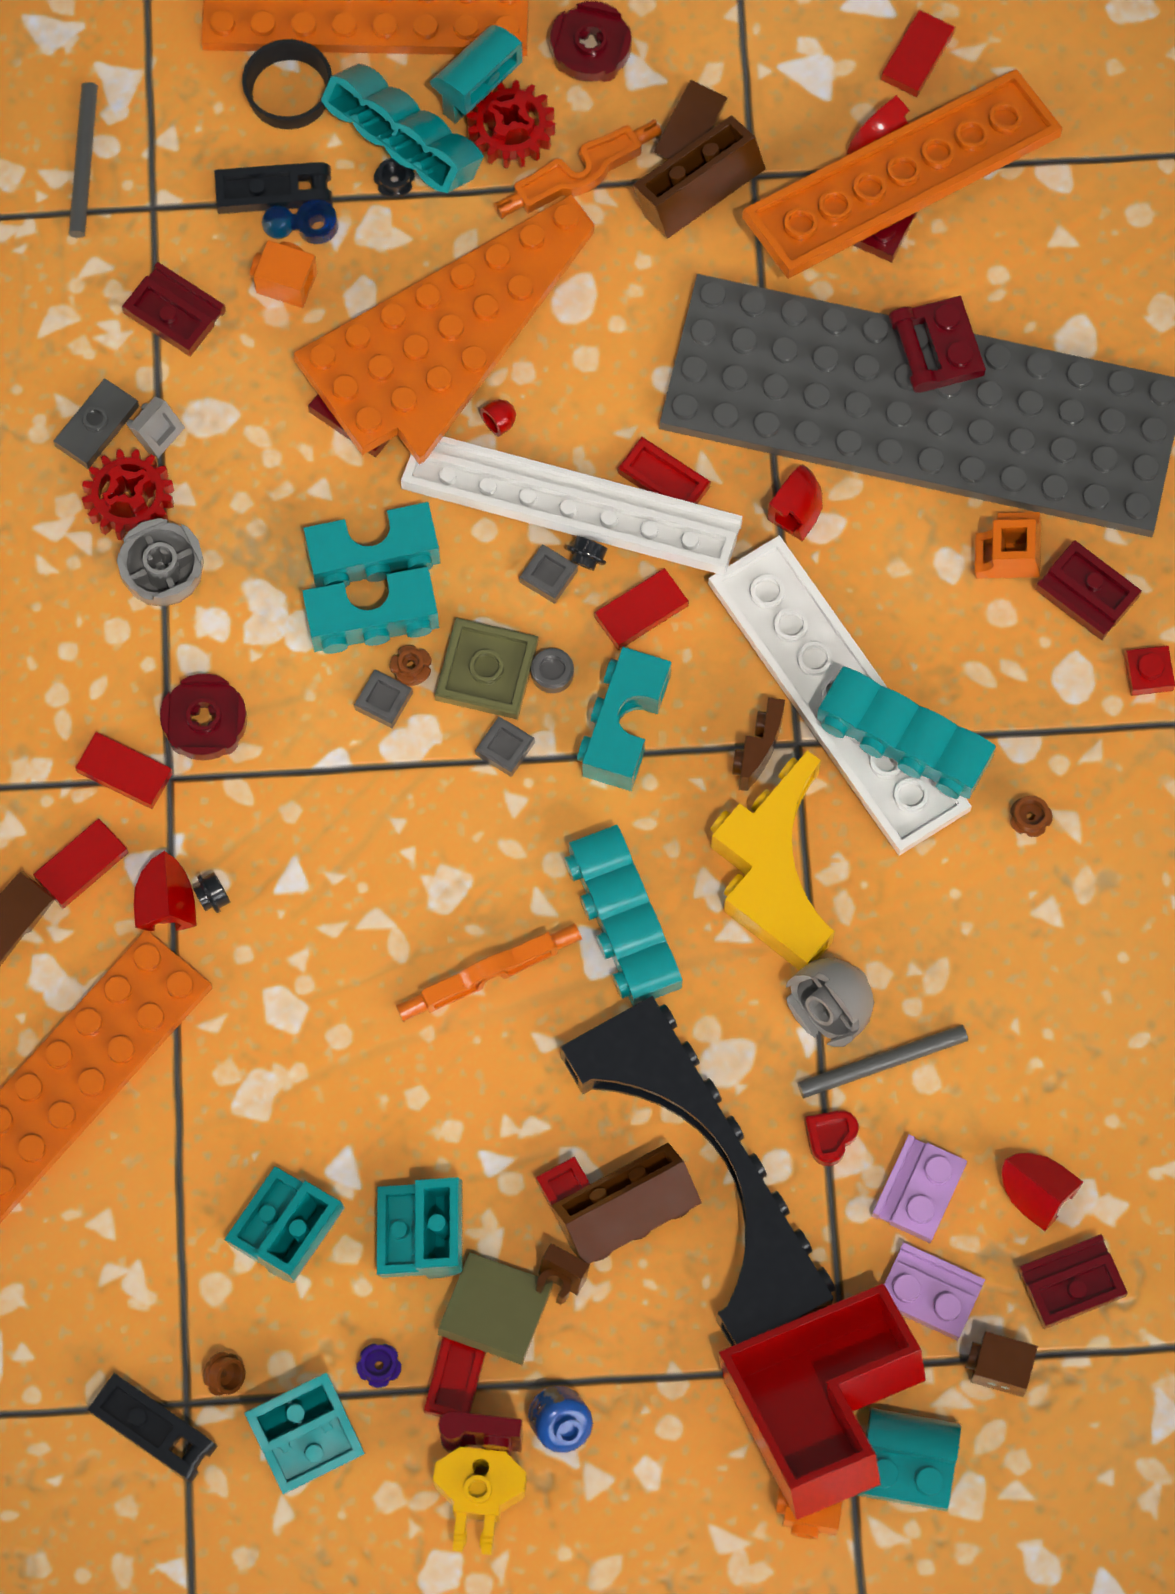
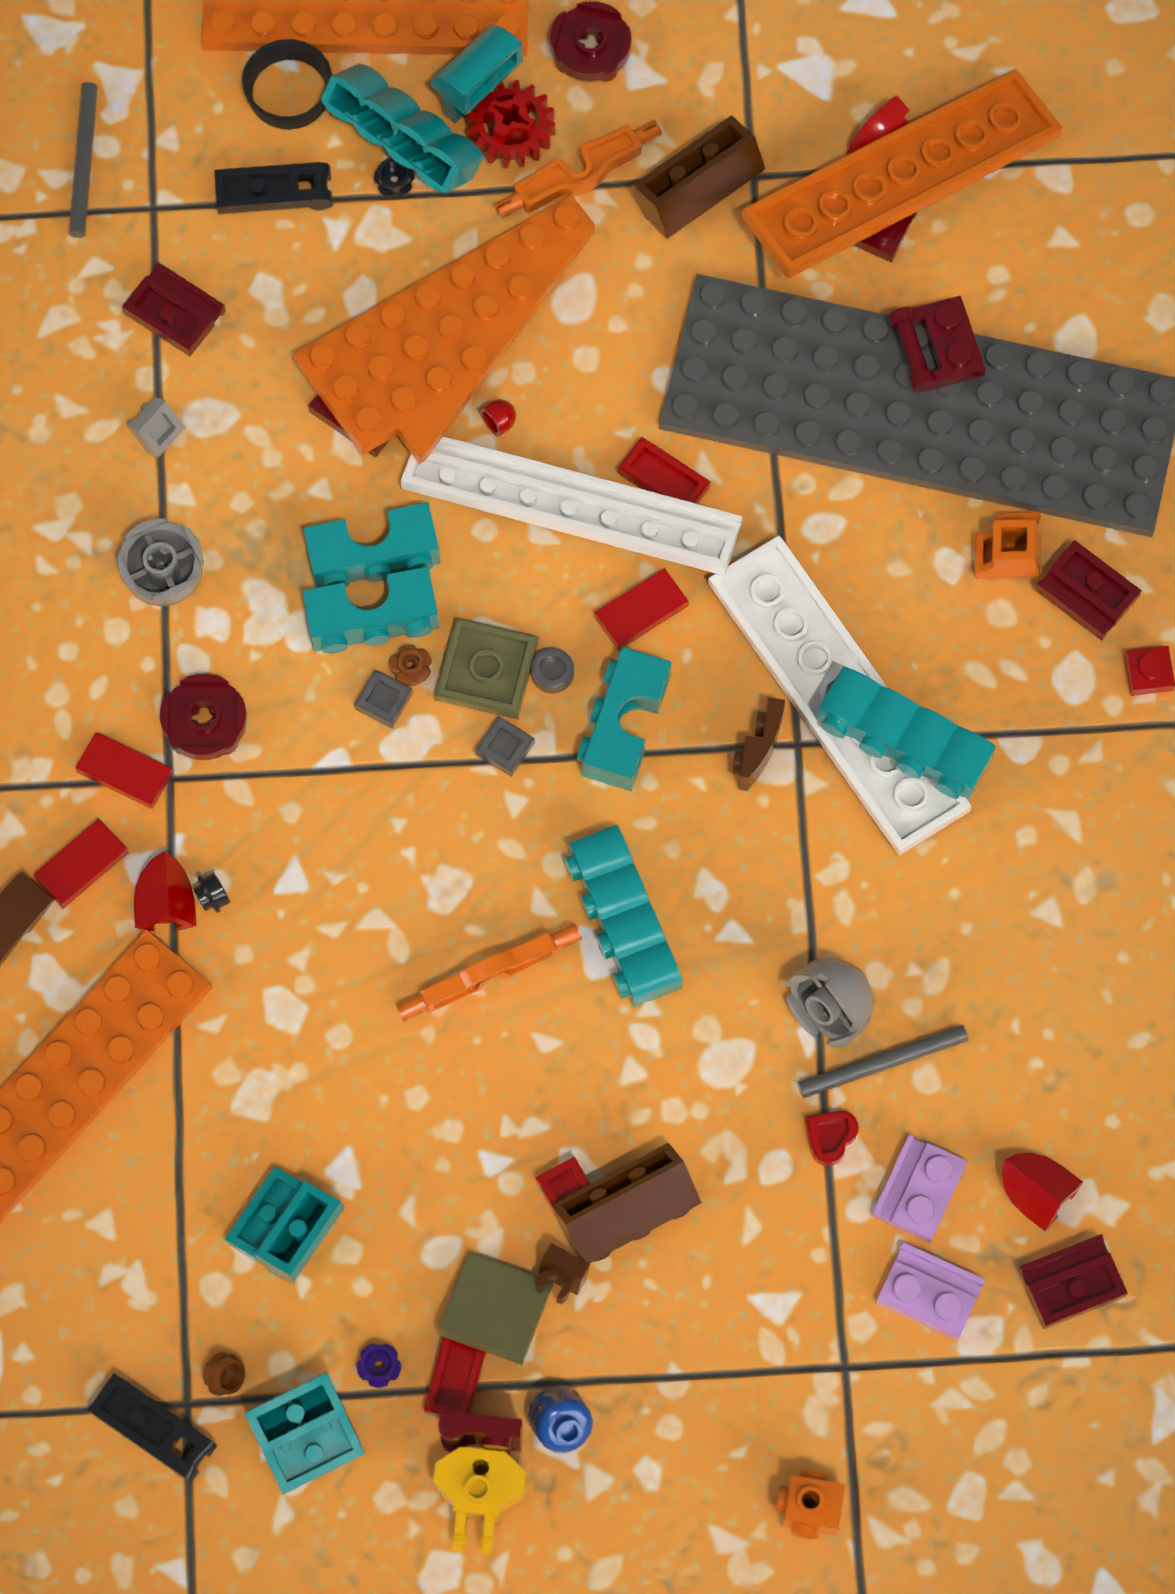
dark grey plate [54,378,139,469] -> none
red gear [82,449,174,541] -> none
orange brick [250,240,317,308] -> none
clear blue plate [262,200,339,244] -> none
teal brick [377,1177,462,1279] -> none
flat silver tile [519,544,578,604] -> none
black arch [560,996,836,1346] -> none
black plate [567,536,608,571] -> none
reddish brown slope [654,80,728,160] -> none
yellow arch [710,750,835,971] -> none
red piece [718,1283,926,1520] -> none
red brick [767,464,822,542] -> none
teal brick [857,1407,961,1512] -> none
red tile [881,9,955,97] -> none
reddish brown brick [966,1331,1038,1397] -> none
dark orange plate [1010,796,1053,837] -> none

